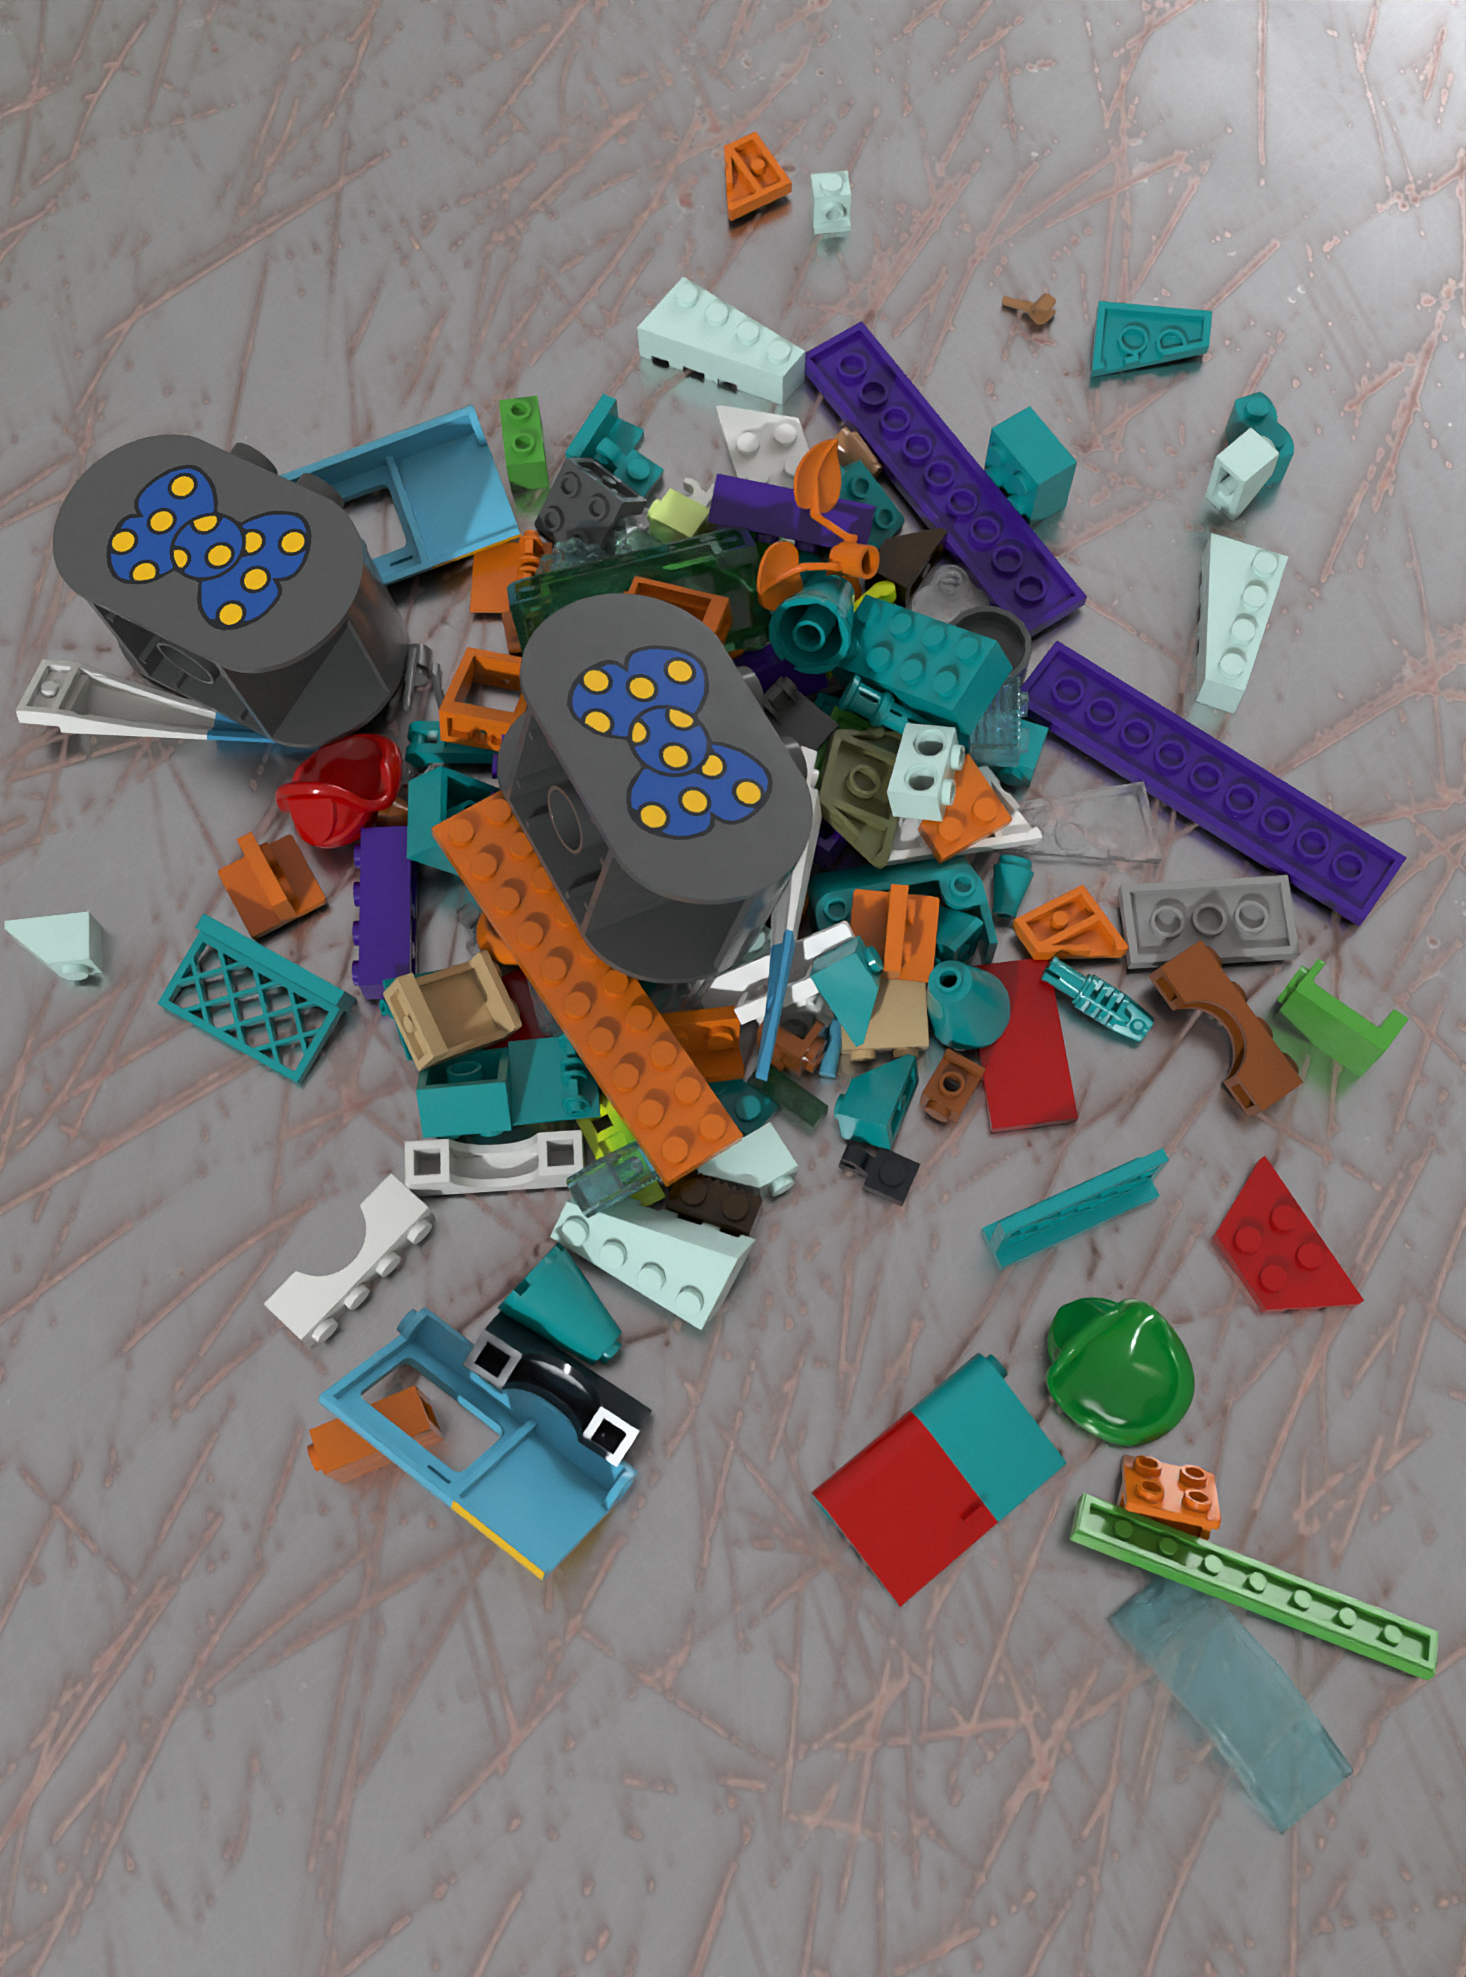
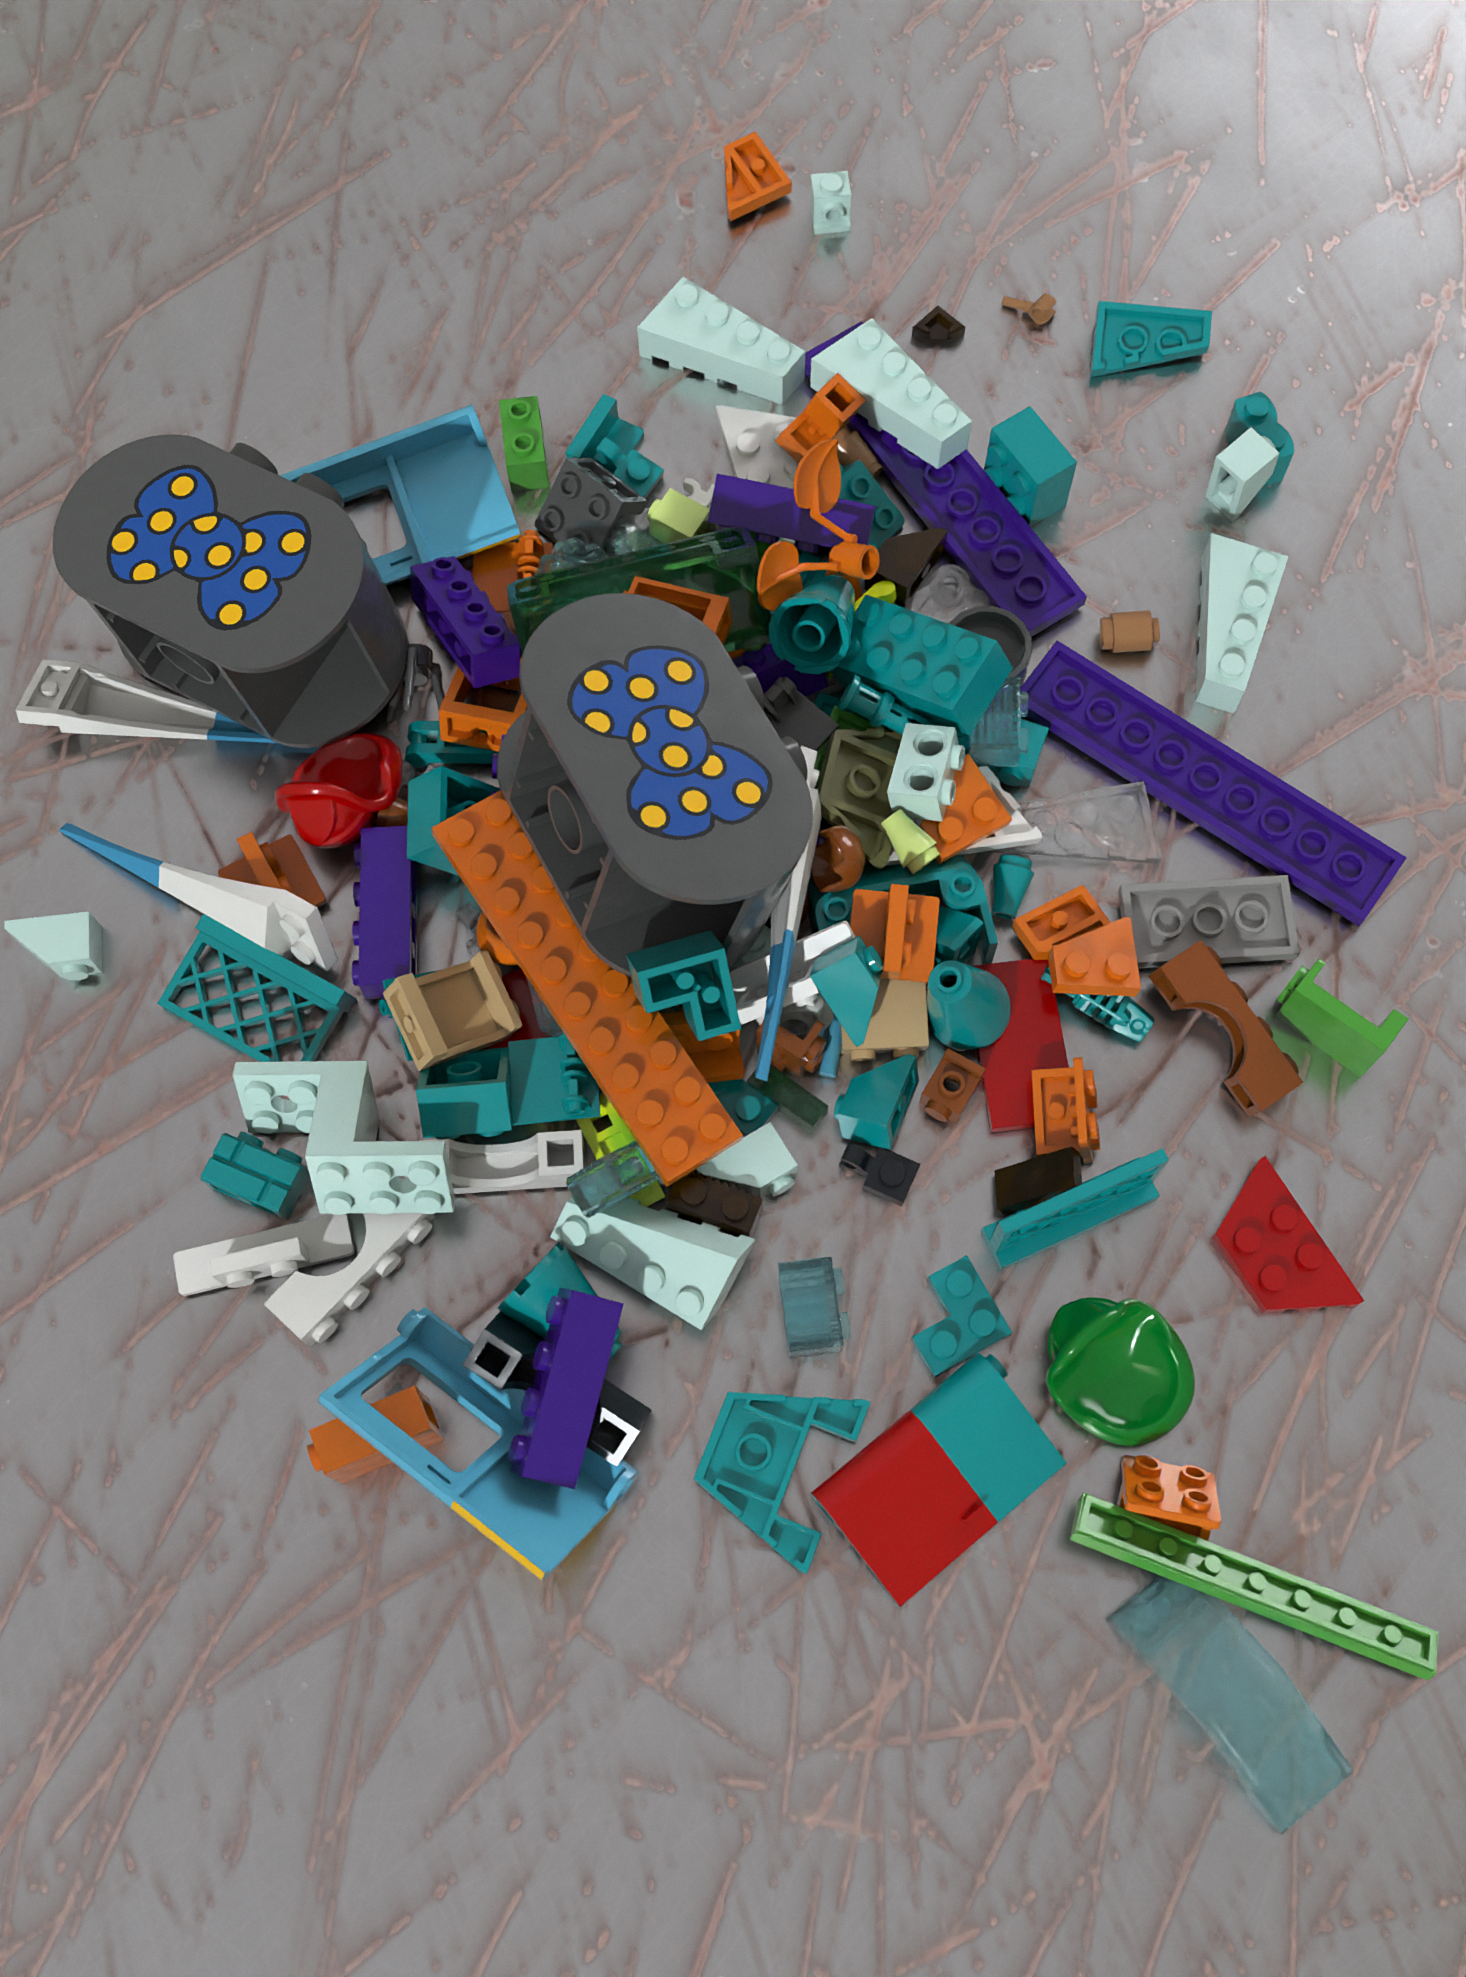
none -> white plate [59,823,338,971]
none -> white bracket [173,1214,355,1296]
none -> teal brick [200,1131,310,1221]
none -> light aqua bracket [233,1061,455,1215]
none -> dark purple brick [410,556,524,688]
none -> dark purple brick [508,1288,624,1489]
none -> teal brick [626,930,741,1041]
none -> teal wing [694,1392,871,1575]
none -> orange brick [775,373,866,464]
none -> clear light blue brick [778,1256,851,1358]
none -> light aqua wedge [810,318,972,469]
none -> dark orange hair [811,825,865,893]
none -> yellowish green cone [881,809,940,874]
none -> teal plate [911,1255,1013,1379]
none -> dark brown tile [912,305,965,345]
none -> dark brown tile [994,1146,1082,1215]
none -> orange bracket [1032,1057,1100,1164]
none -> orange wing [1048,917,1141,997]
none -> medium nougat brick [1100,610,1160,653]

